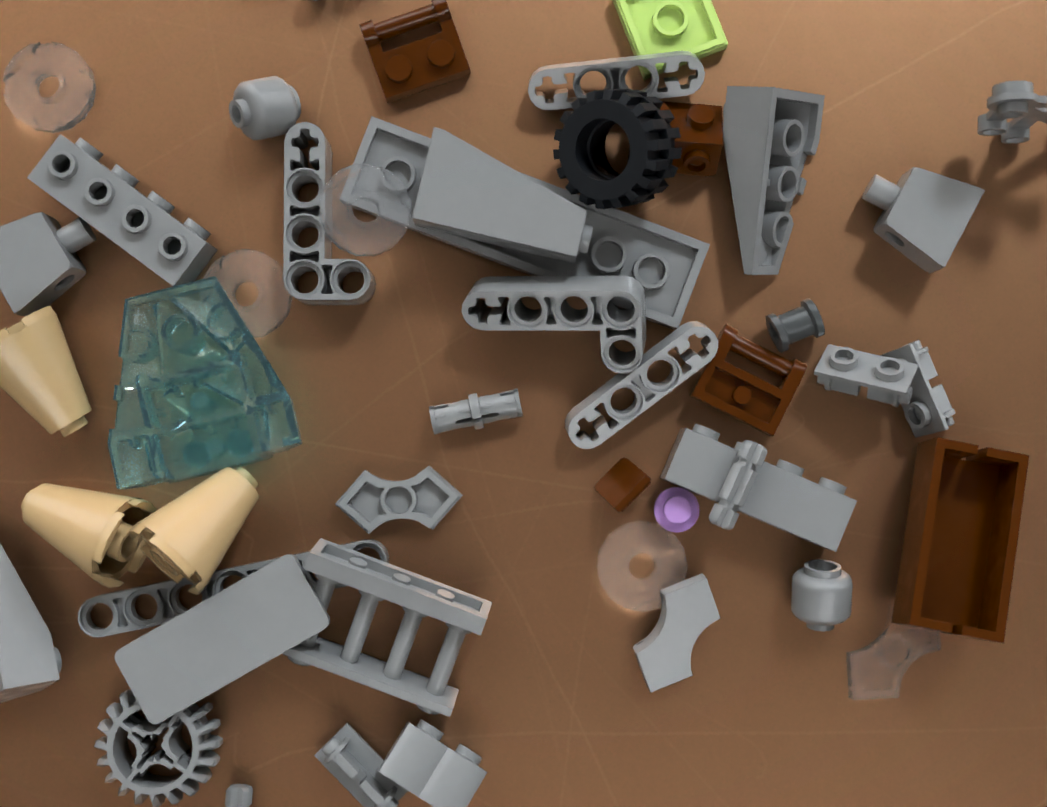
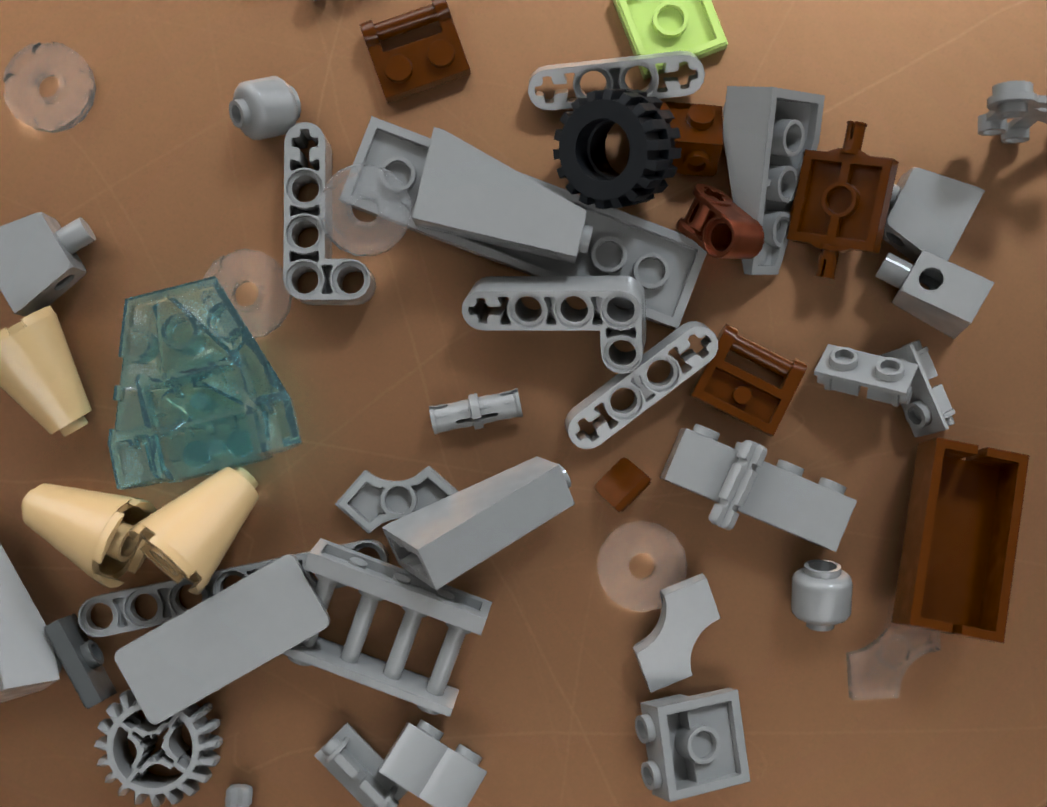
light grey brick [27,134,218,292] -> none
lavender plate [653,487,700,533] -> none
dark grey bush [765,298,825,353] -> none
none -> dark grey plate [44,613,117,709]
none -> light grey slope [382,456,575,590]
none -> light grey plate [635,687,750,802]
none -> copper piece [676,184,764,259]
none -> reddish brown plate [787,121,899,279]
none -> light grey torso [875,251,995,339]

